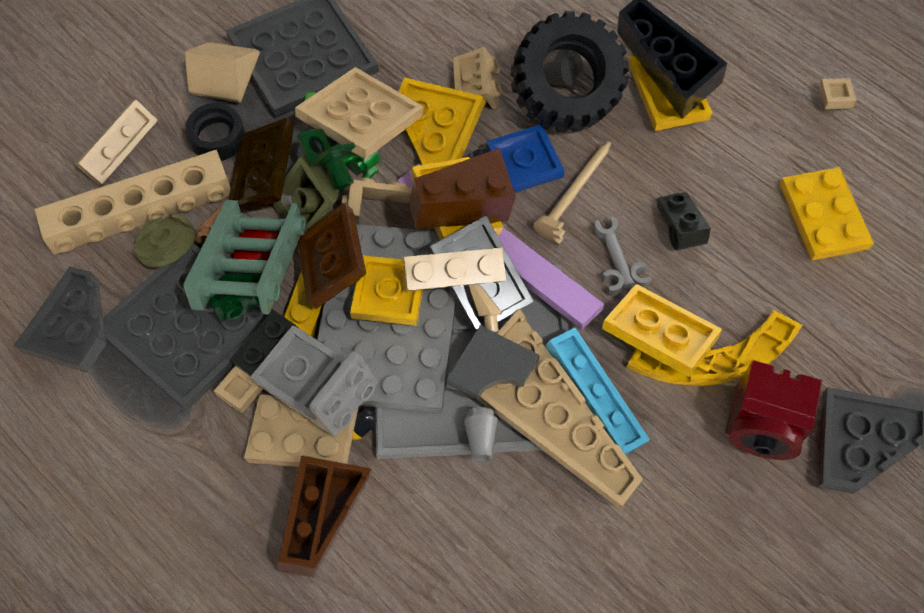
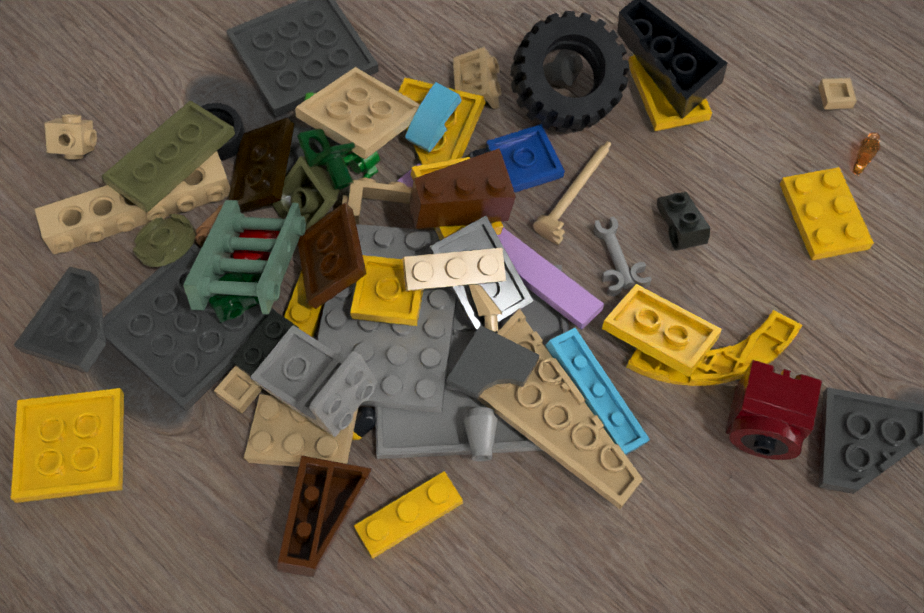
tan plate [75,99,158,185] -> none
tan slope [185,42,260,103] -> none
none -> yellow plate [11,388,124,503]
none -> tan brick [45,114,97,159]
none -> olive tile [101,100,235,212]
none -> yellow plate [354,471,463,559]
none -> medium azure slope [405,82,462,153]
none -> clear orange bar [853,132,880,175]

